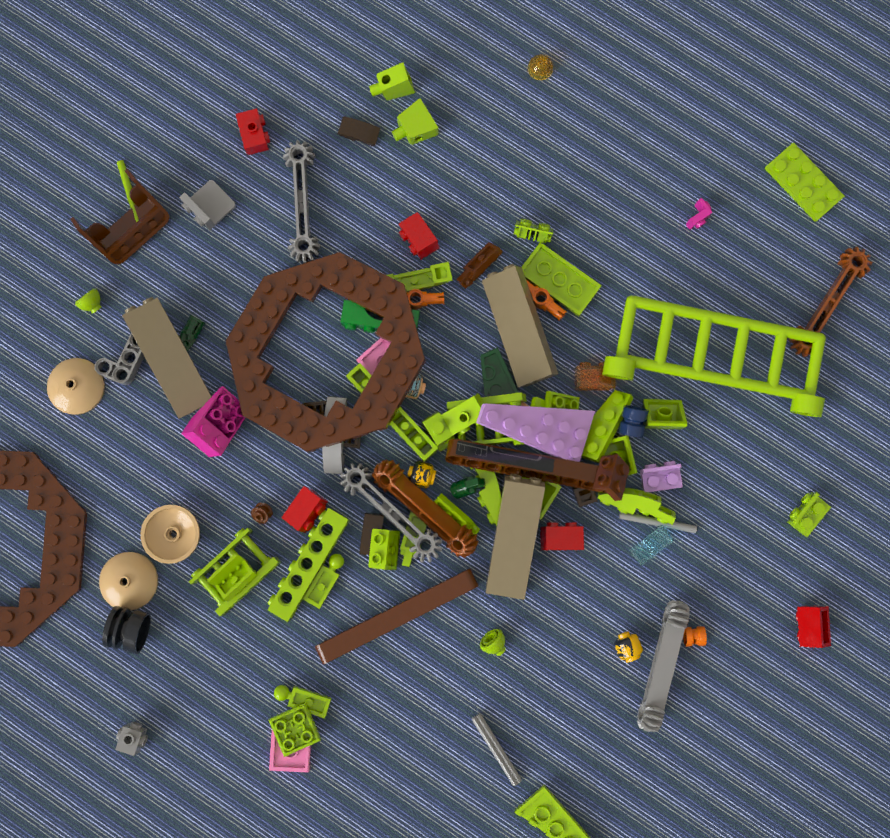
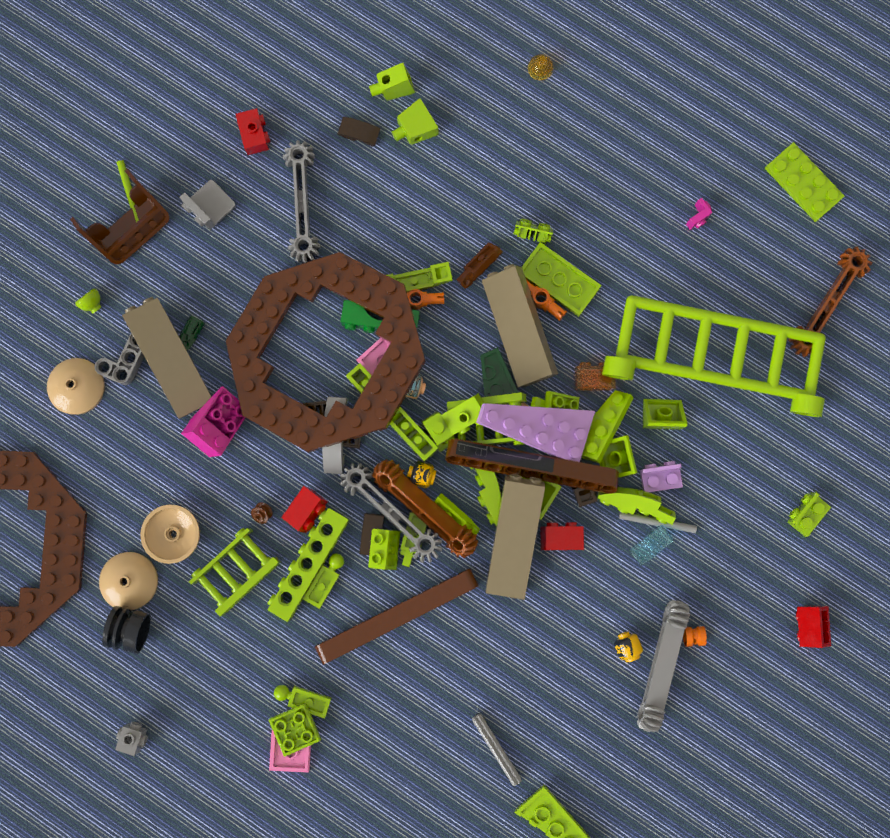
lime bracket [207,553,257,602] -> none
red brick [399,212,440,260] -> none
dark green hinge [450,476,486,499] -> none
lime brick [480,629,506,656] -> none
reddish brown bracket [593,454,630,501] -> none
dark blue wheel [618,405,649,438] -> none

